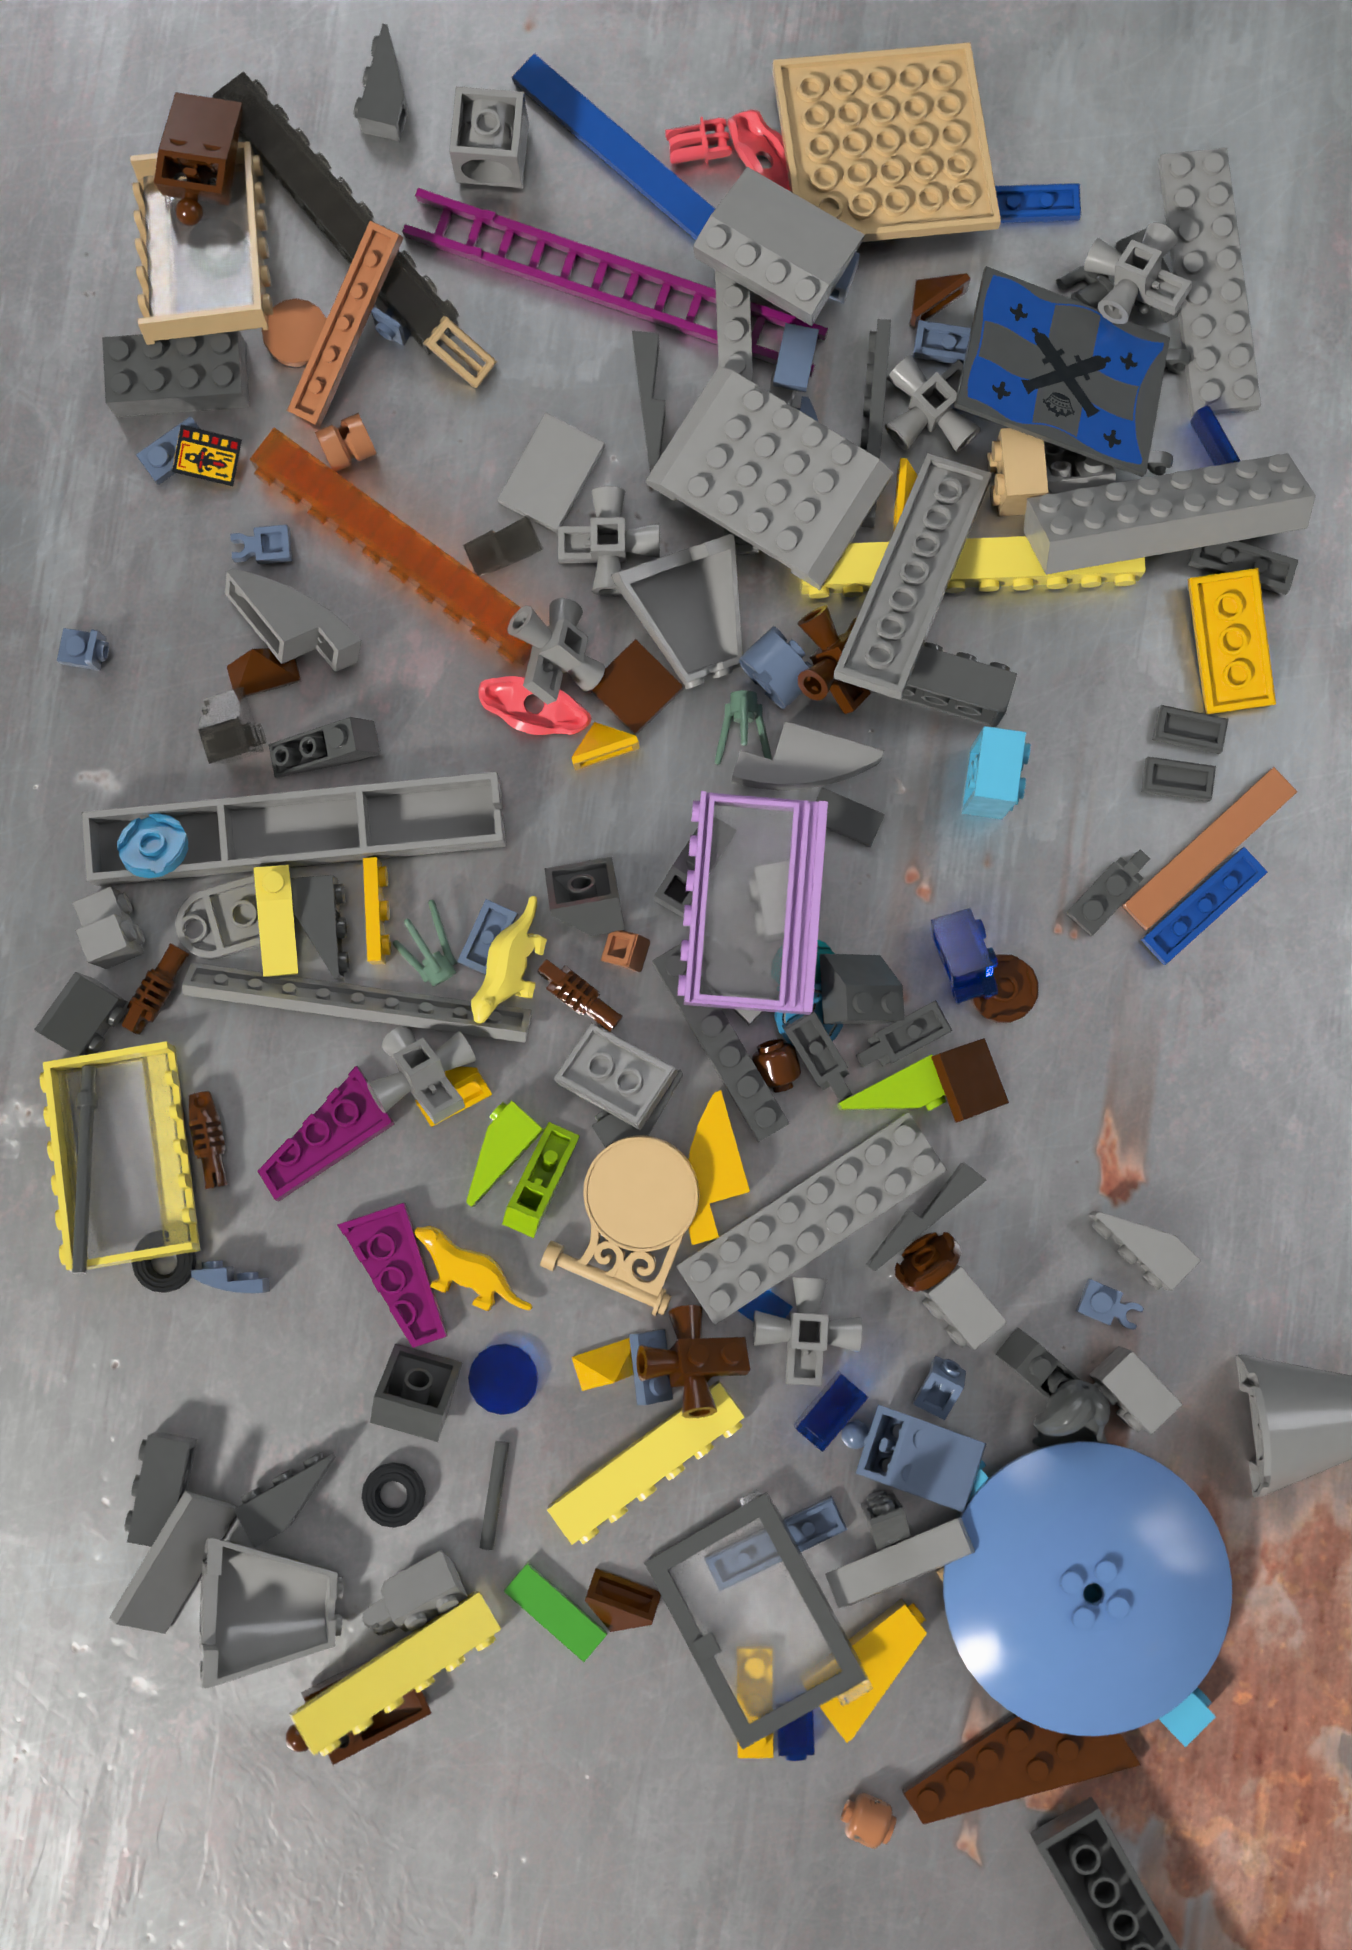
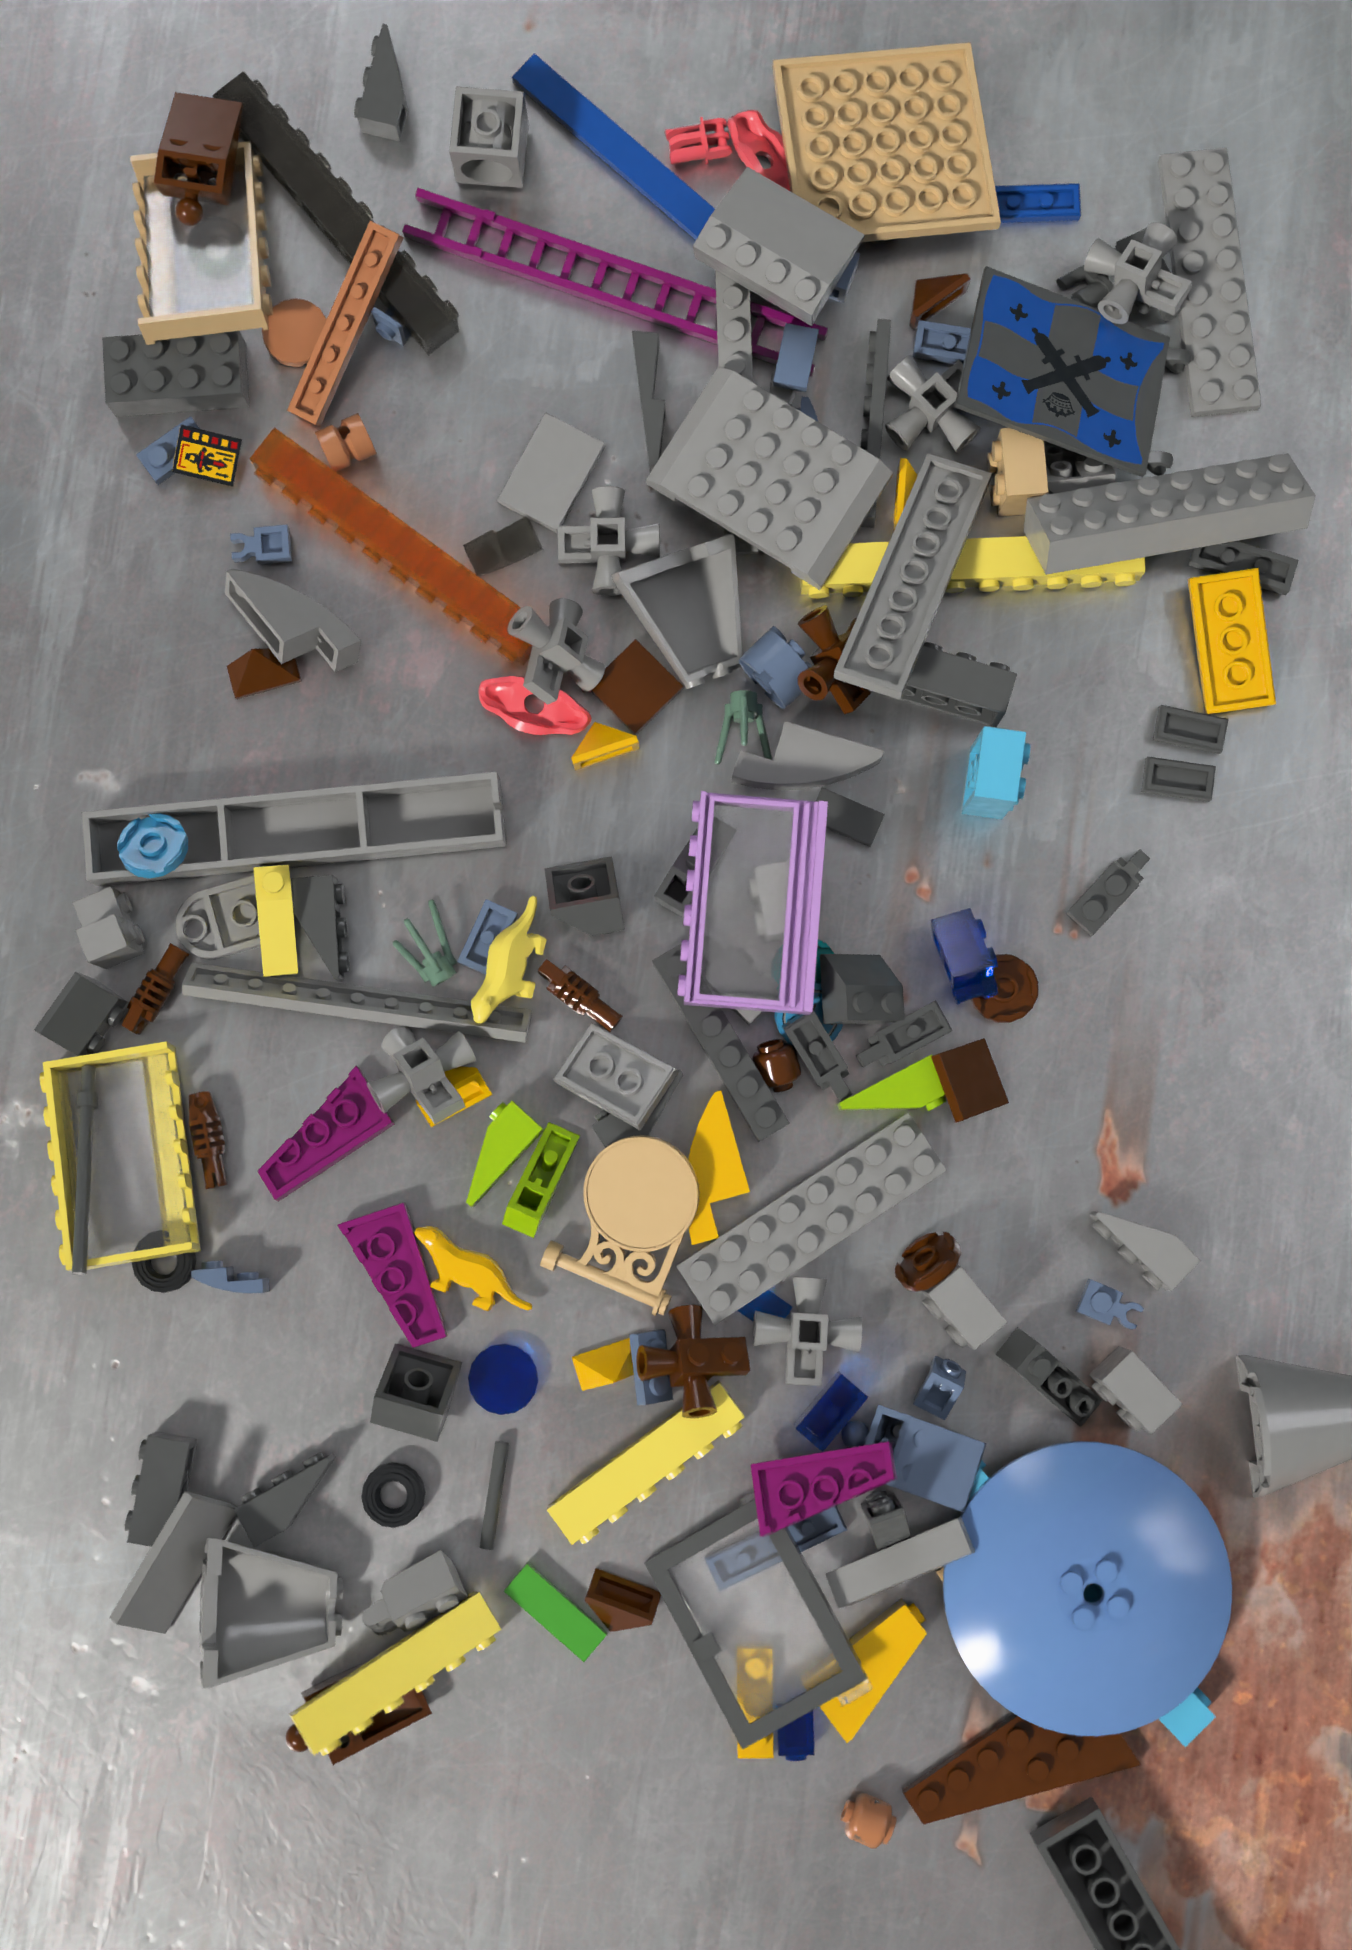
sand blue bracket [57,628,109,671] -> none
clear smoke wedge [198,687,267,764] -> none
dark grey slope [268,717,380,778] -> none
yellow plate [363,857,391,965] -> none
tan tile [423,316,497,388] -> none
nougat slope [601,930,650,972] -> none
dark grey slope [865,1163,987,1271] -> none
dark grey piece [1032,1380,1110,1448] -> none
nougat tile [1122,767,1297,931] -> none
blue plate [1141,847,1268,965] -> none
clear blue tile [1190,405,1240,466] -> none
none -> magenta wing [750,1442,897,1537]

